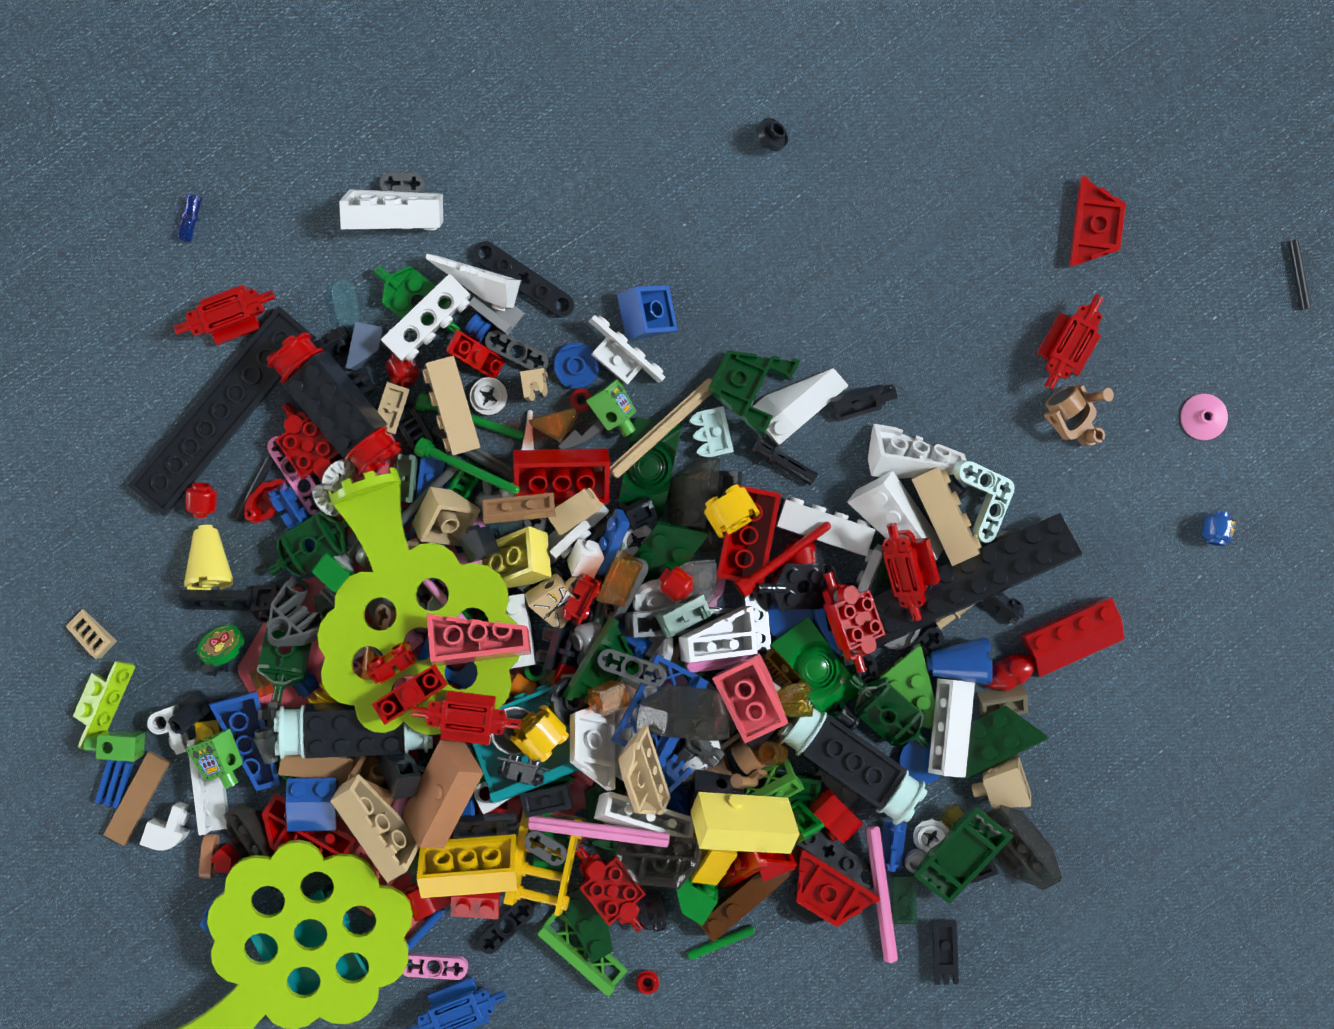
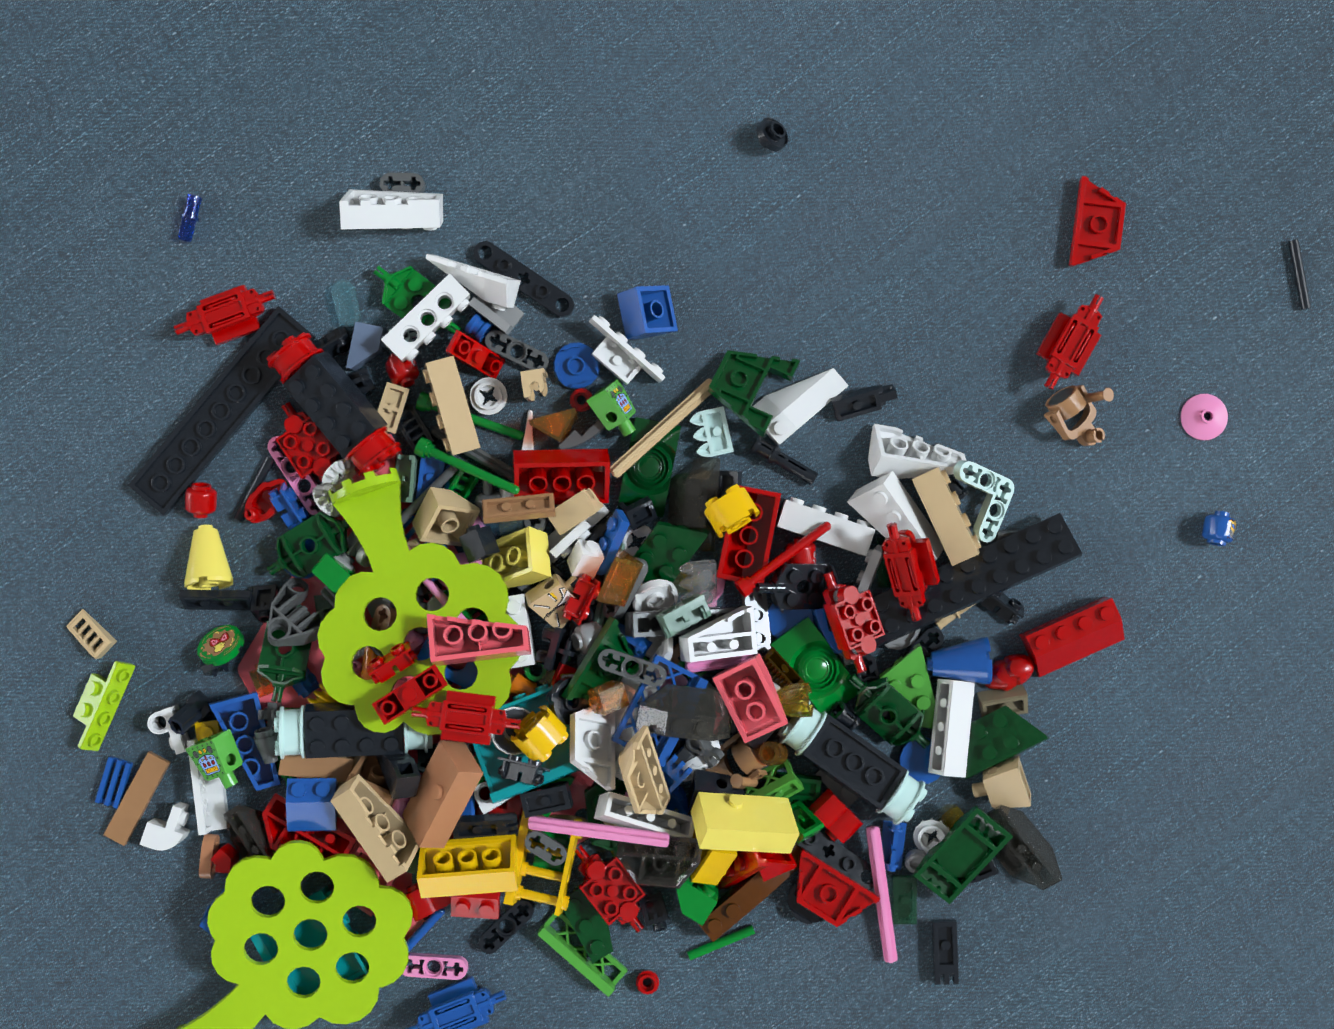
bright green torso [84,731,146,762] -> none
red head [659,566,695,602] -> none

